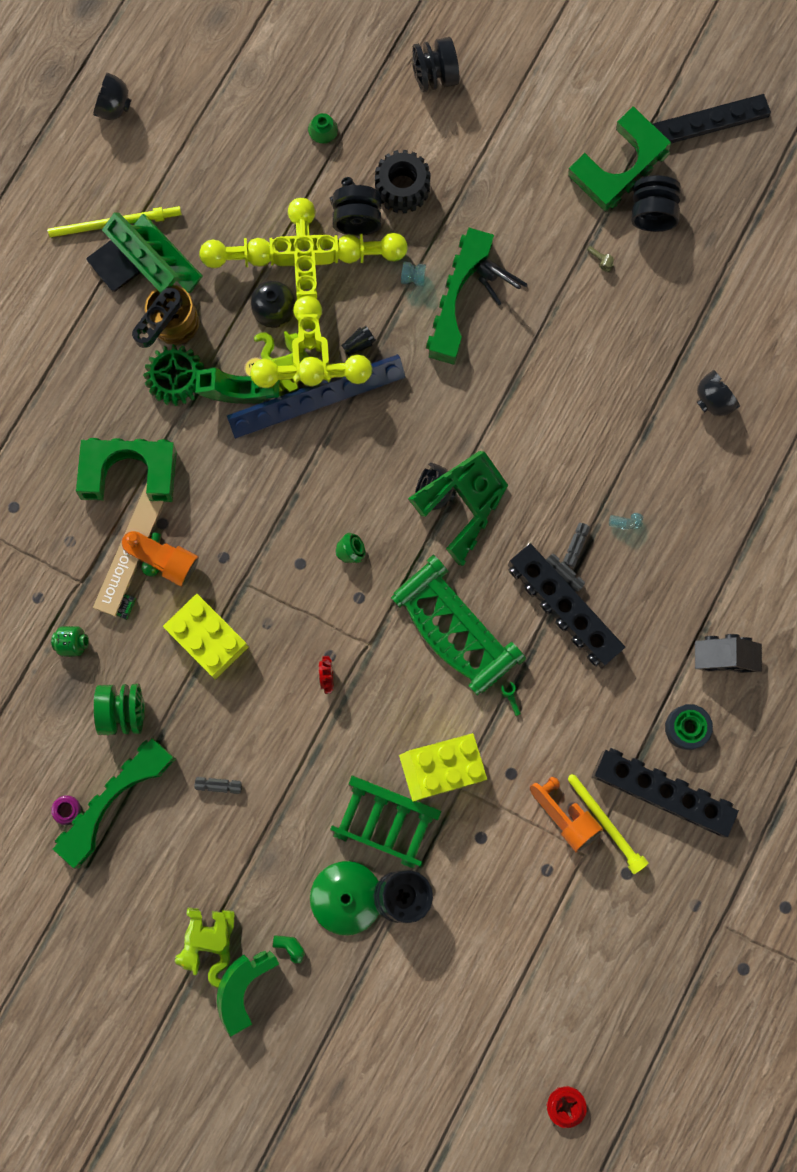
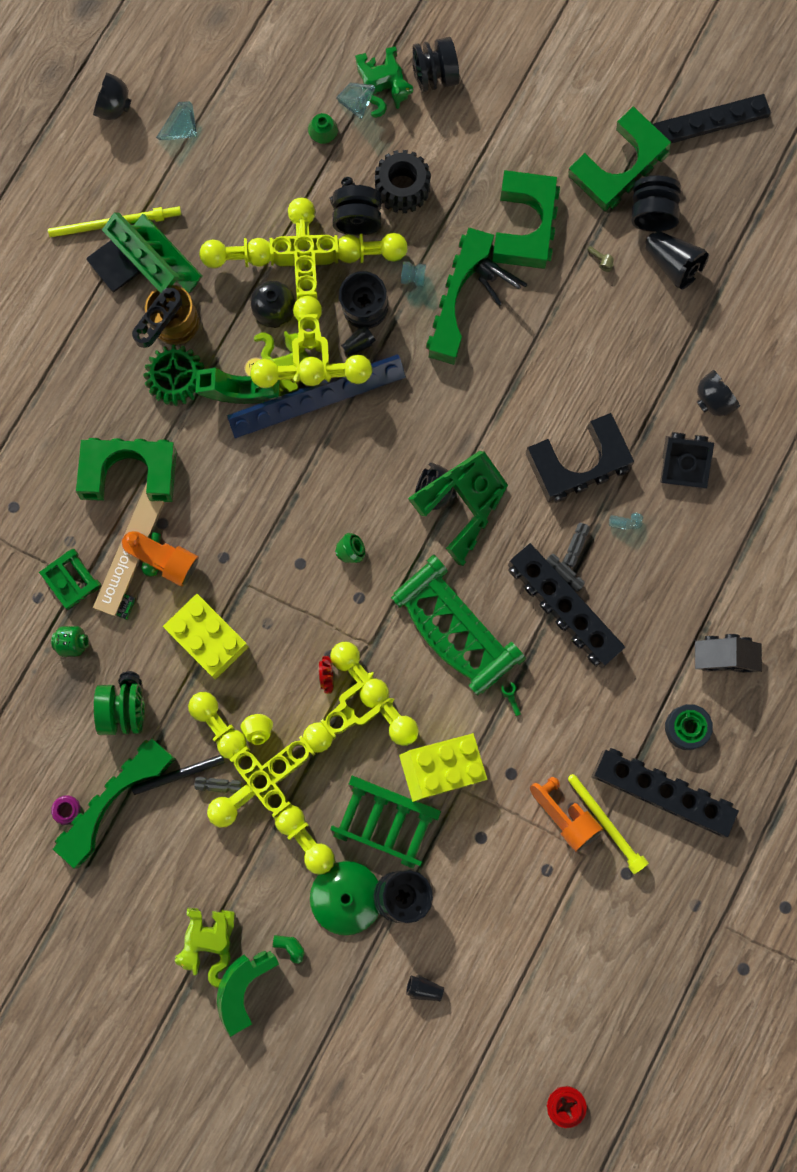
none -> green plate [39,549,102,610]
none -> black plate [118,671,142,689]
none -> black bar [131,755,225,796]
none -> clear light blue slope [156,101,197,140]
none -> neon yellow piece [188,641,419,875]
none -> neon yellow cone [240,714,273,745]
none -> clear light blue slope [336,83,375,120]
none -> black wheel [339,271,389,329]
none -> green animal [355,46,414,118]
none -> black cone [406,975,444,1002]
none -> green arch [492,170,560,269]
none -> black arch [525,413,634,503]
none -> black cone [645,231,709,290]
none -> black plate [660,432,714,489]

